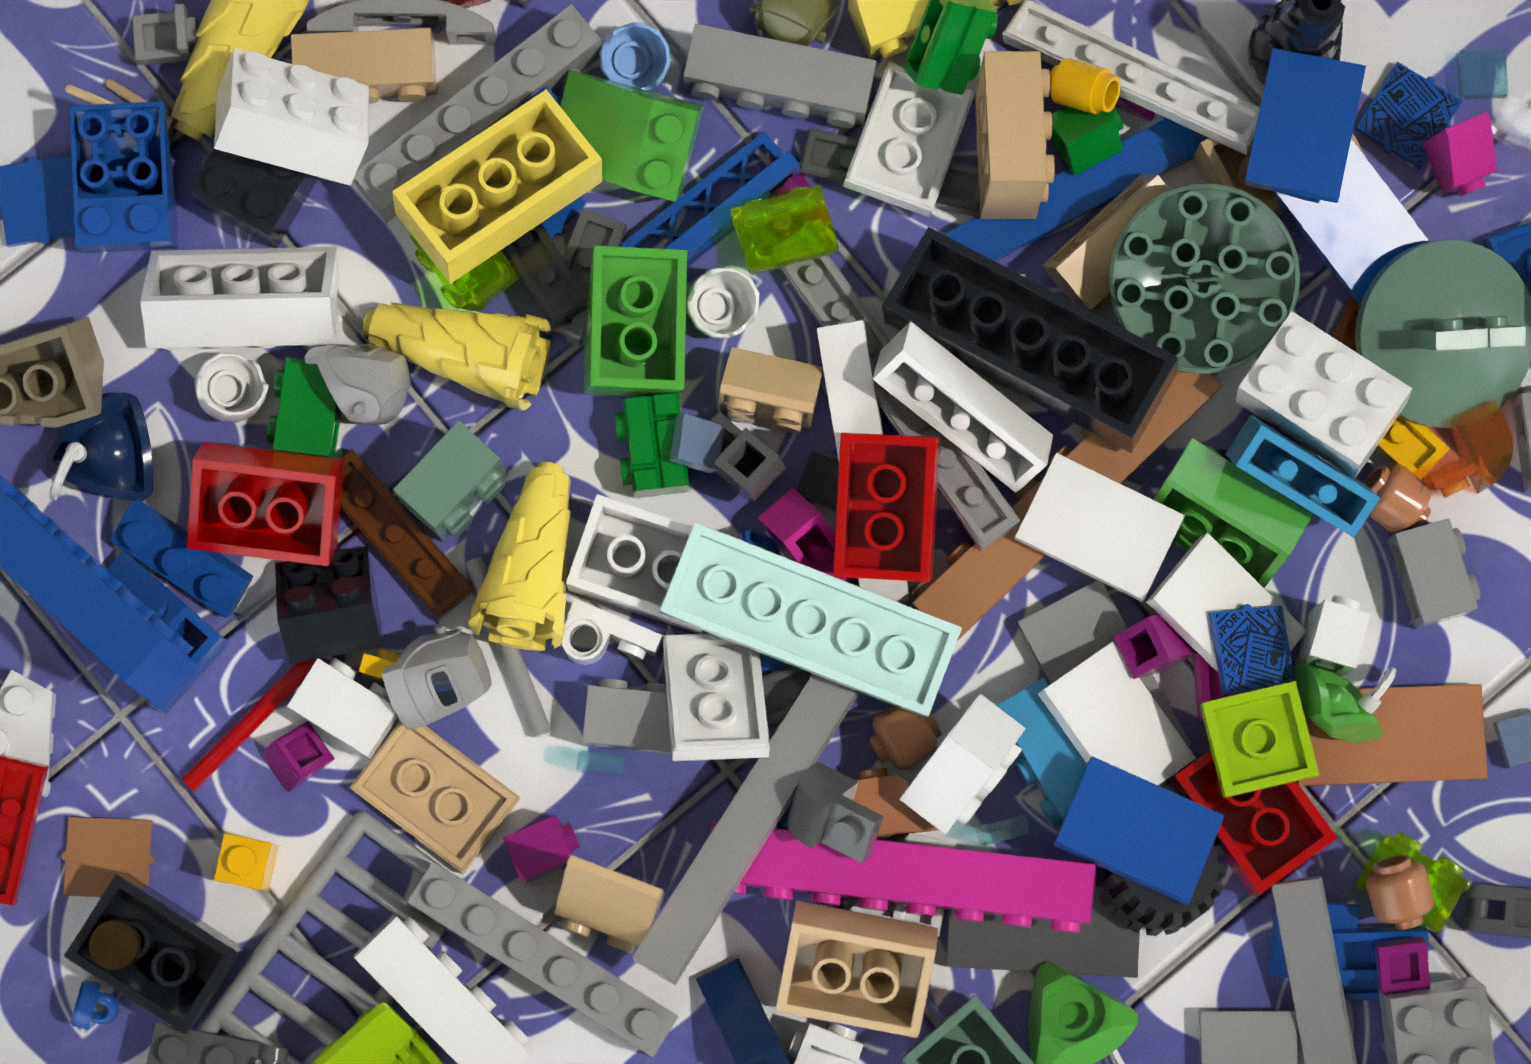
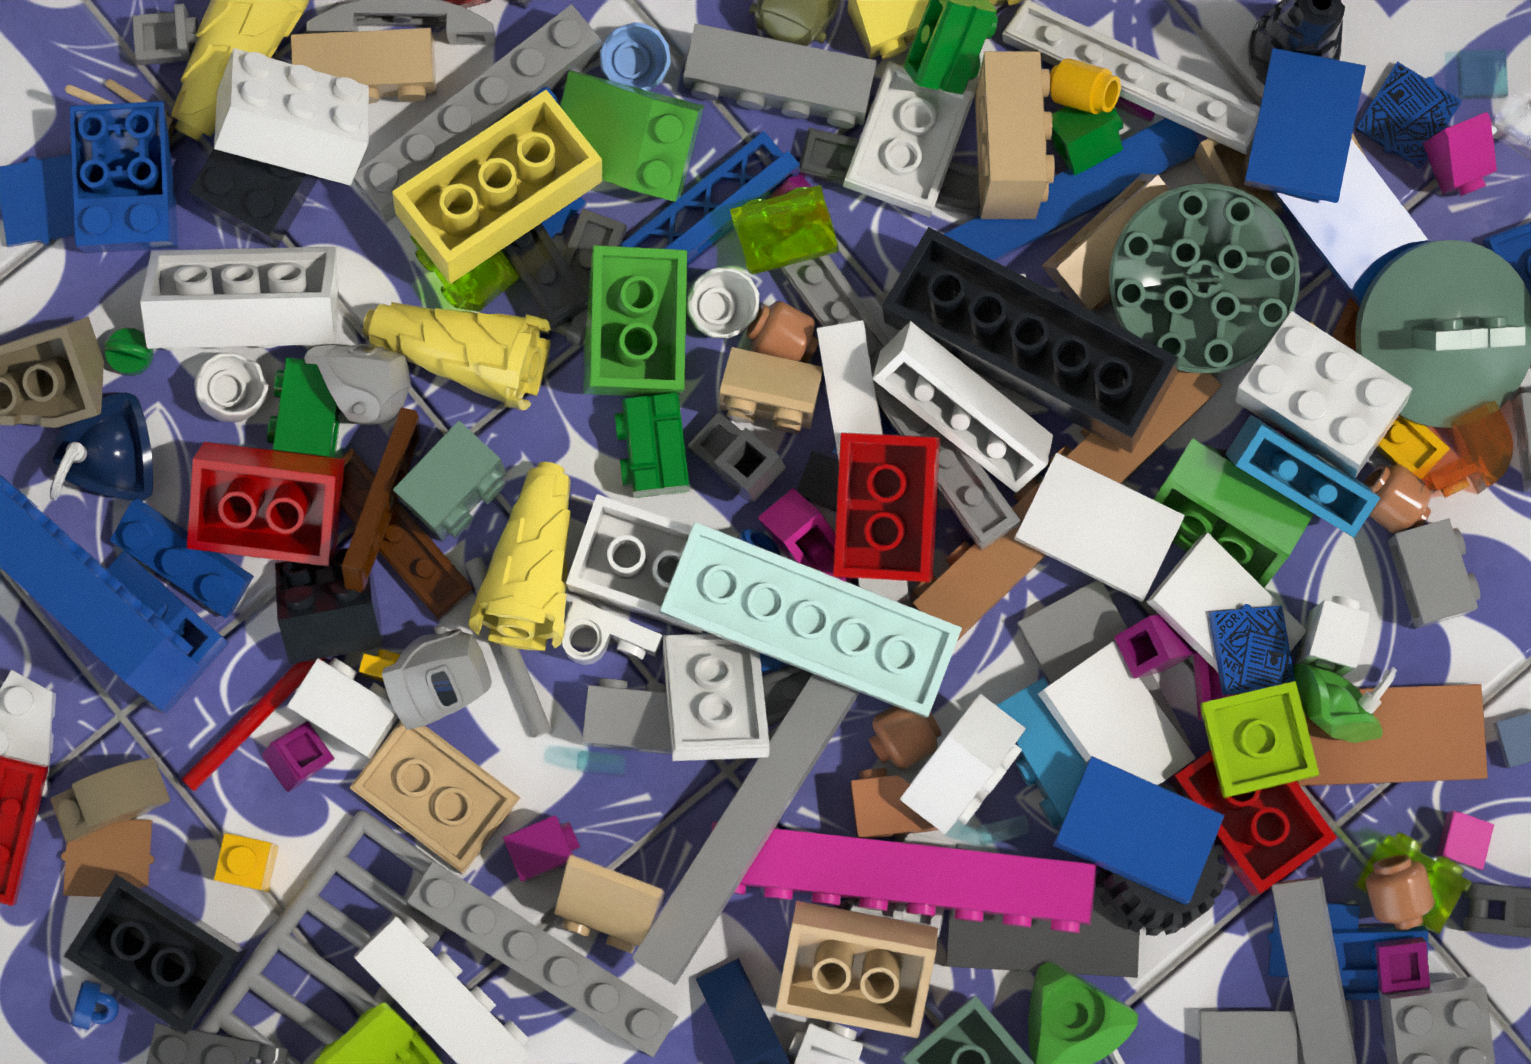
dark brown tile [89,920,141,970] -> none
sand blue tile [670,413,725,473] -> none
dark grey brick [787,762,883,863] -> none
none -> dark tan brick [50,757,171,843]
none -> green tile [105,328,154,376]
none -> reddish brown tile [342,407,421,593]
none -> nougat head [746,301,819,363]
none -> dark pink slope [1436,810,1495,871]

